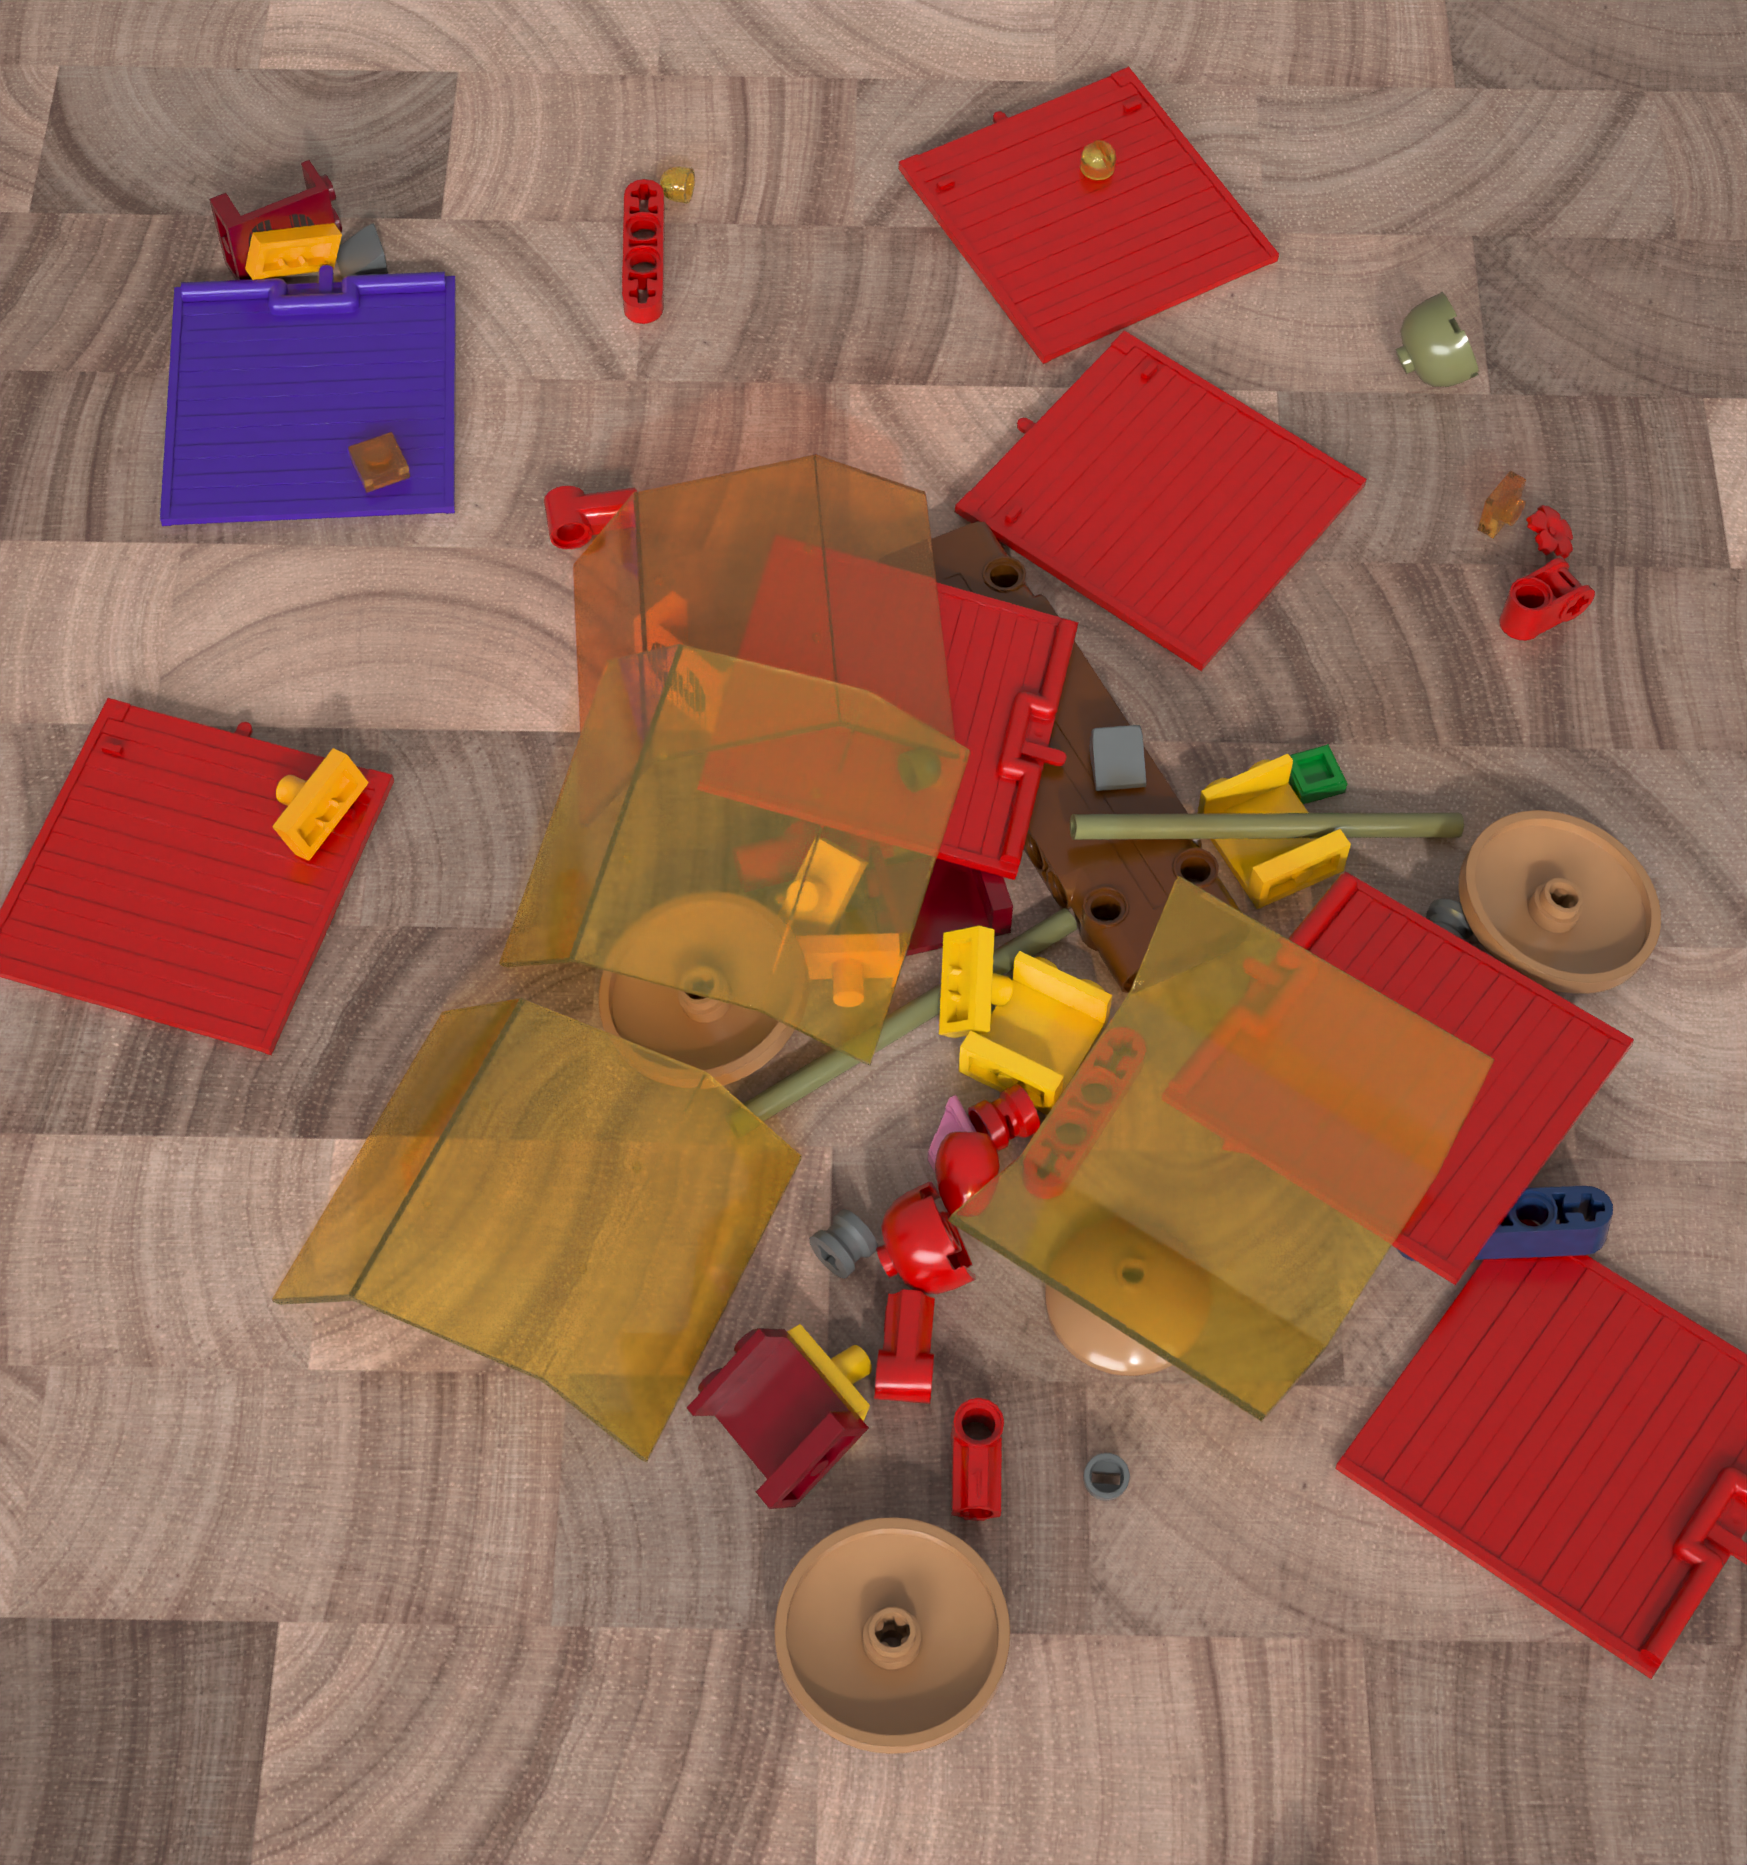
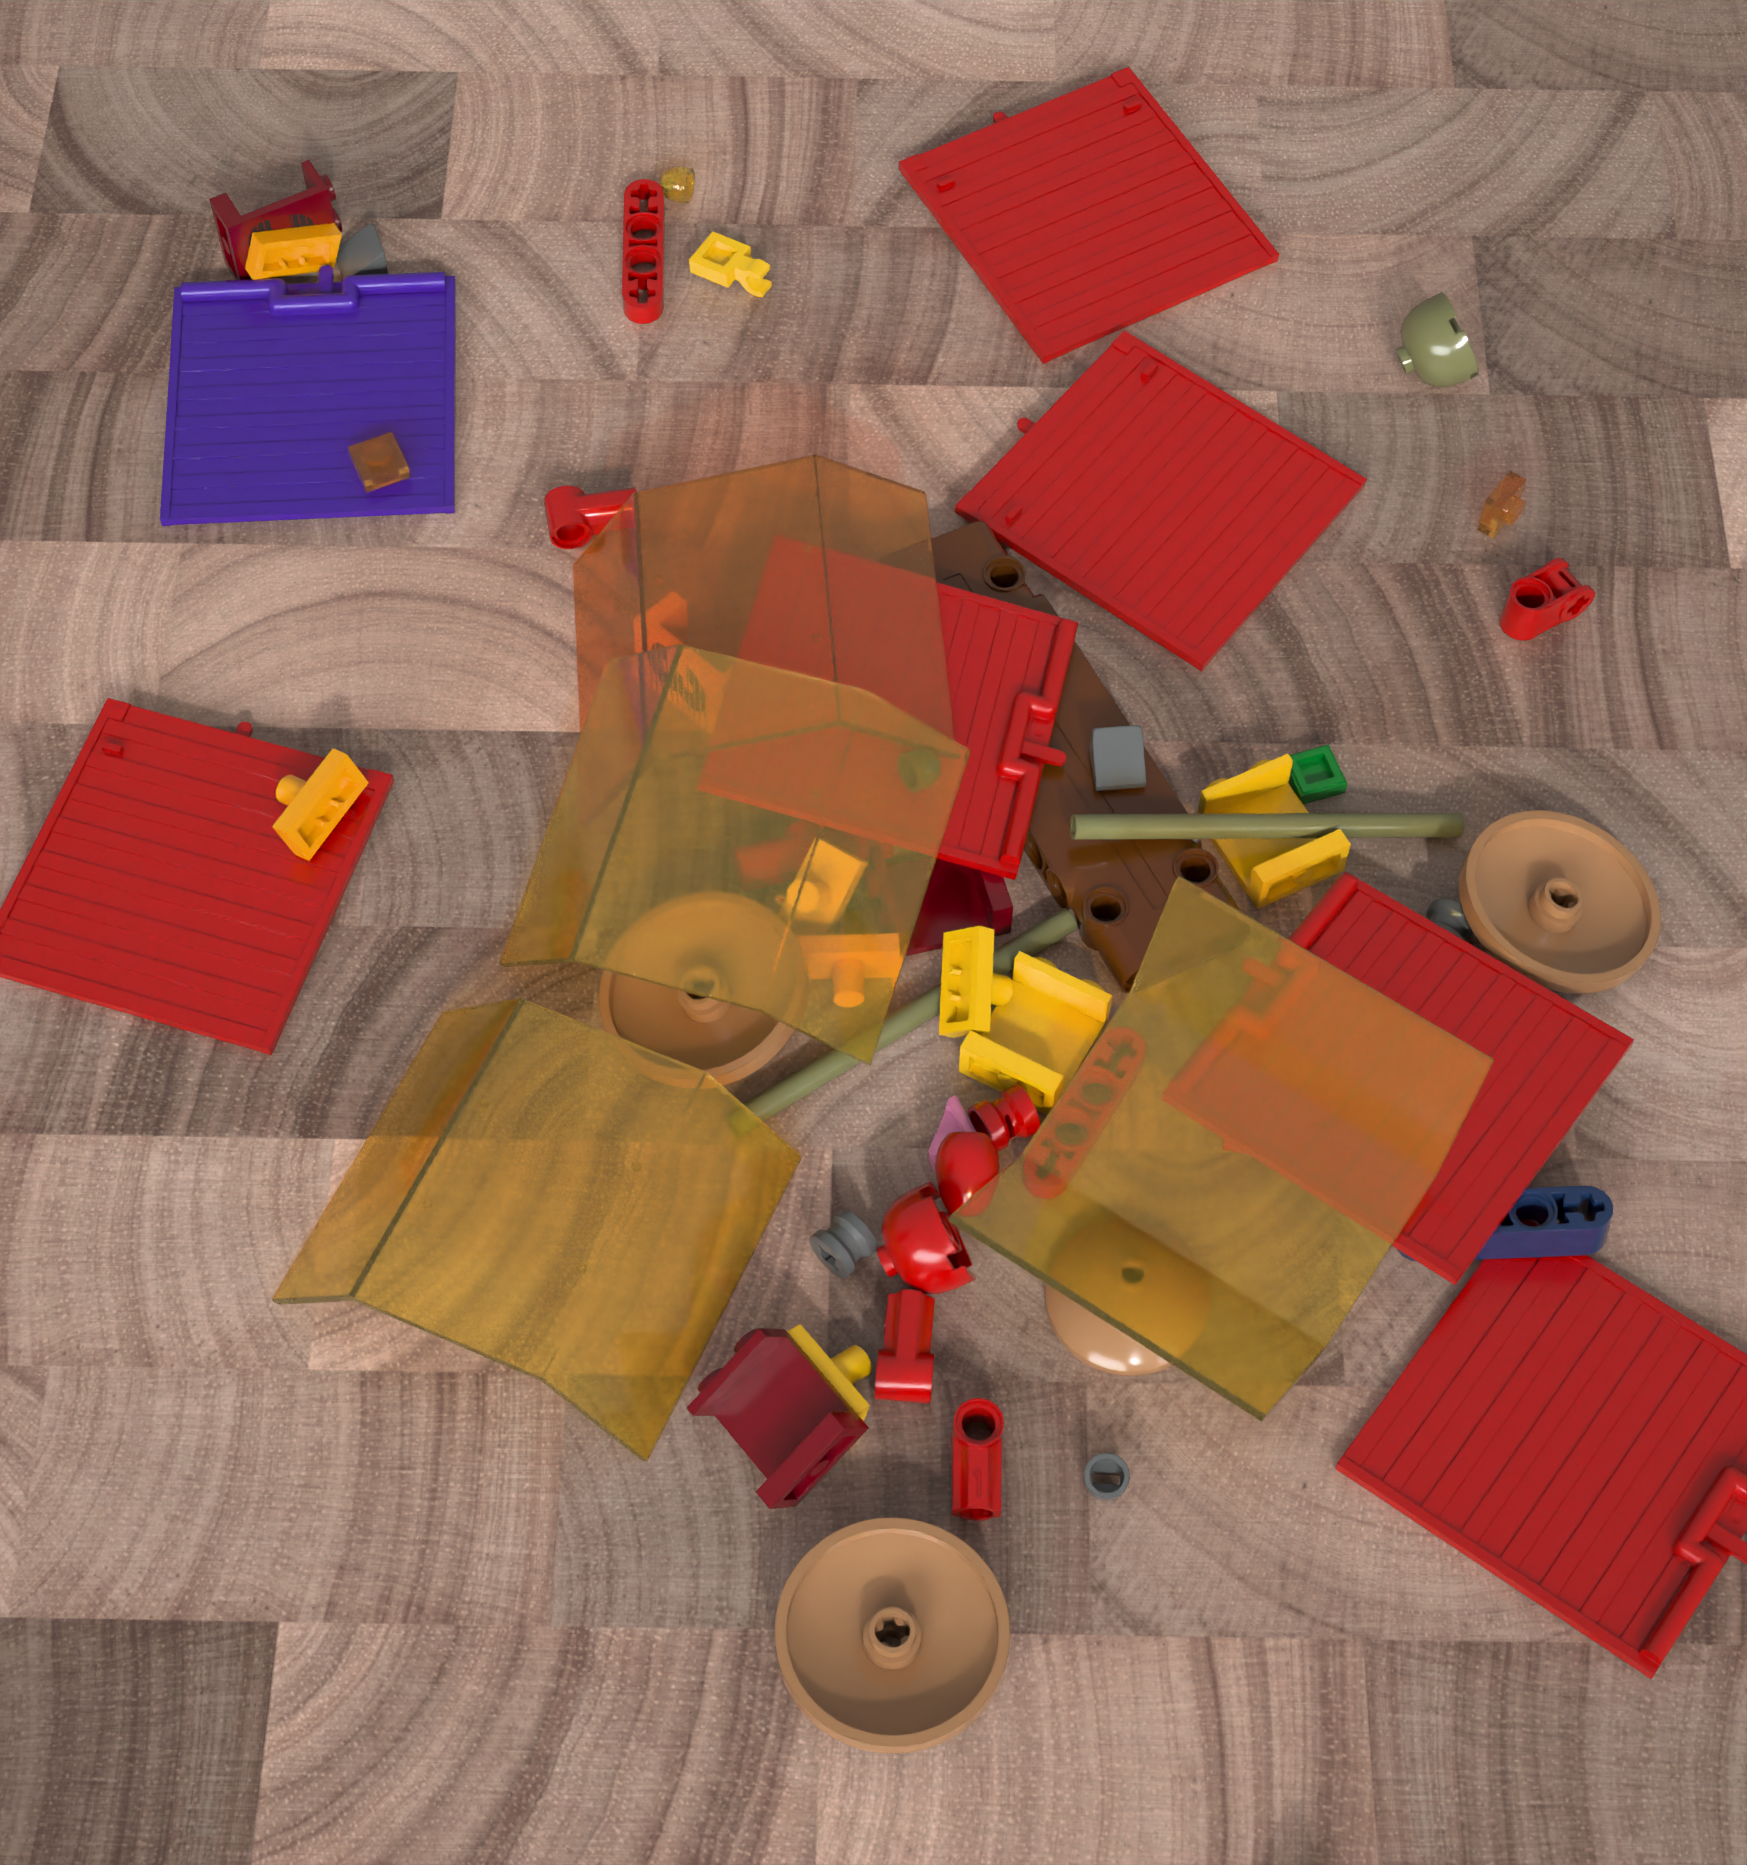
clear yellow hinge [1080,140,1116,180] -> none
red plant [1526,505,1573,559] -> none
none -> yellow plate [689,231,772,297]

